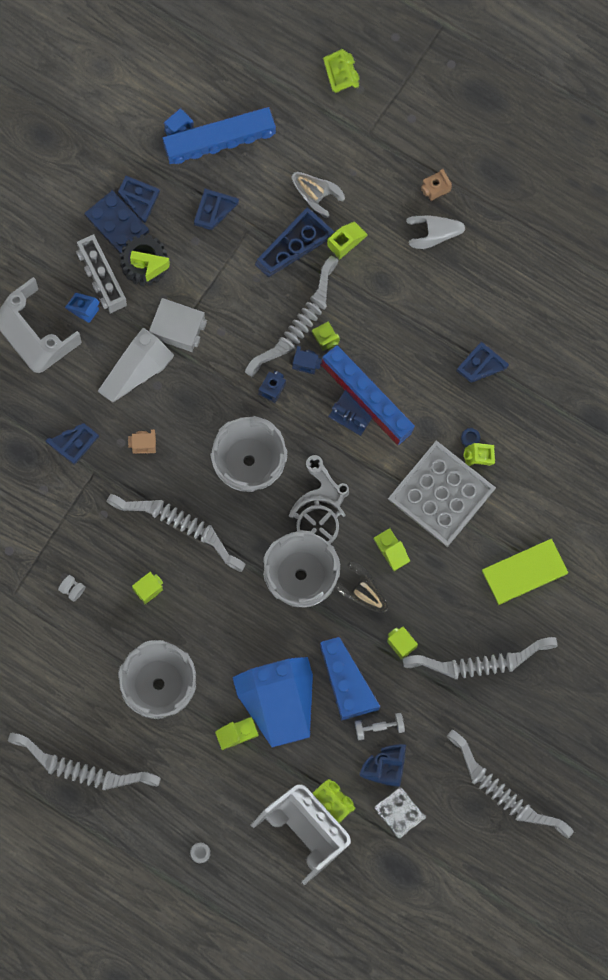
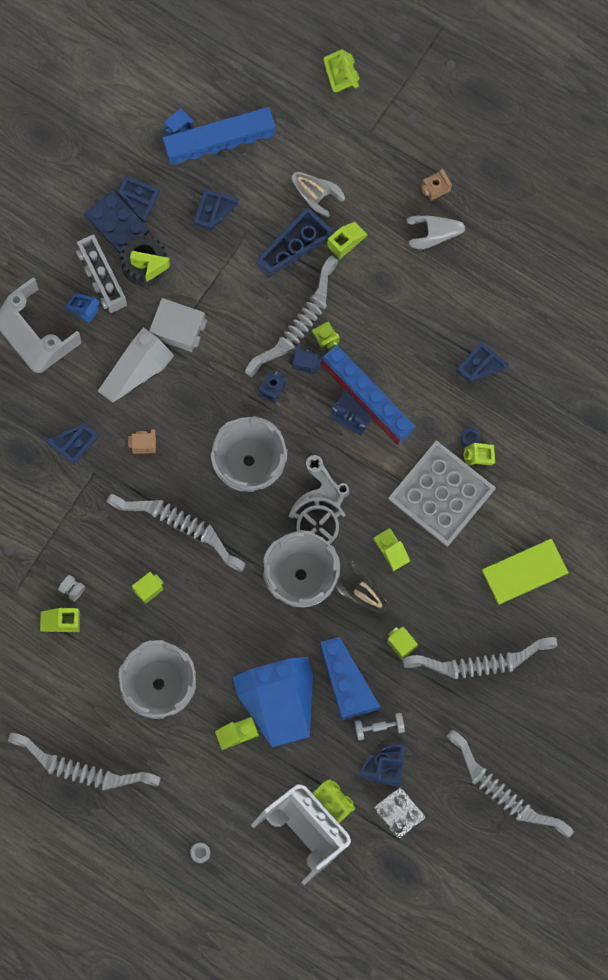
none -> lime slope [40,608,80,632]

